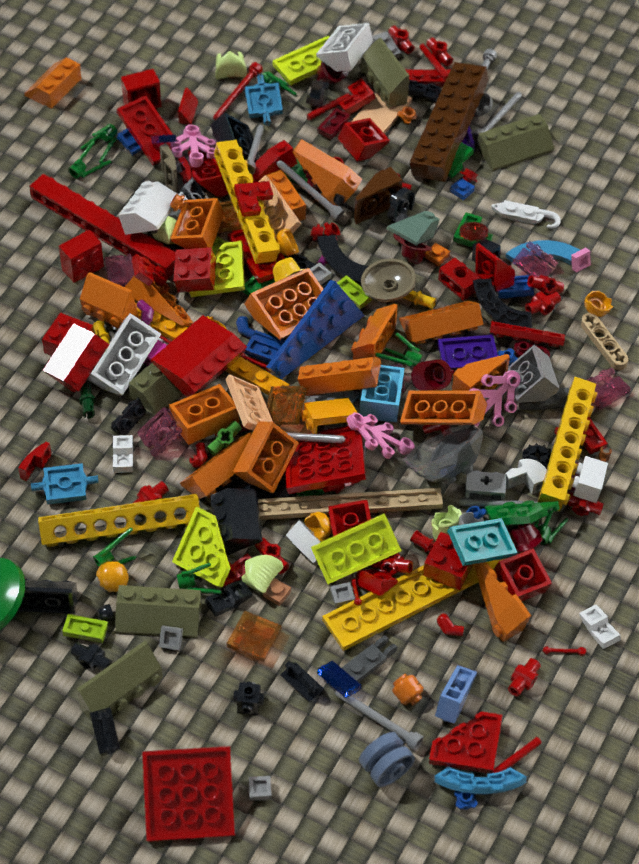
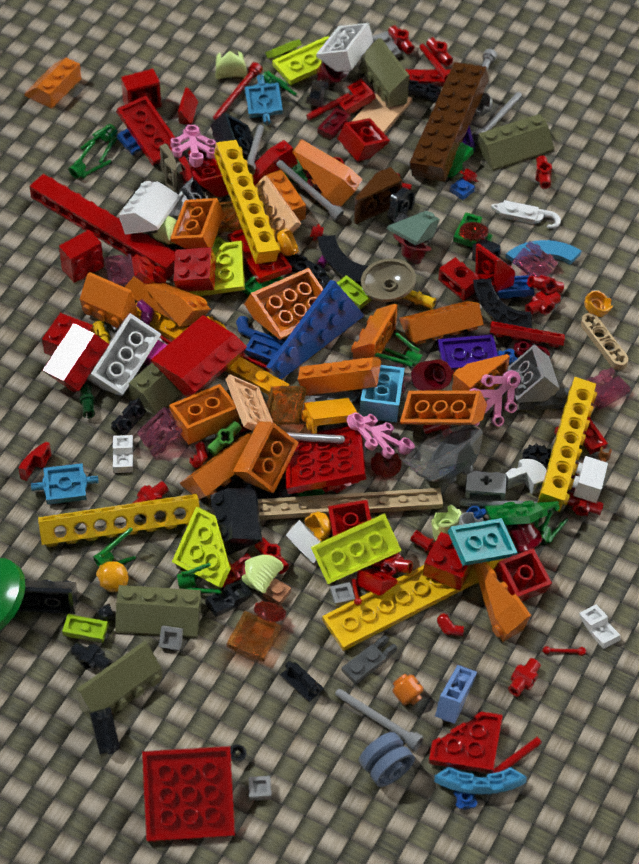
clear blue tile [151,135,177,143] -> none
orange plate [170,194,185,212] -> none
black brick [233,682,264,715] -> none
red plate [234,181,274,217] -> none
yellow piece [273,257,304,282] -> none
light grey plate [310,262,332,285] -> none
clear blue tile [317,660,362,698] -> none
red plate [324,222,340,240] -> none
black hand [333,193,355,212] -> none
orange plate [397,106,417,124] -> none
orange plate [425,243,450,266] -> none
bright pink plate [571,248,591,273] -> none
none -> orange slope [144,283,211,327]
none -> black hinge [230,744,247,763]
none -> clear red gear [254,601,286,622]
none -> lime plate [265,39,302,60]
none -> clear red gear [371,452,402,477]
none -> red axle [535,156,552,189]

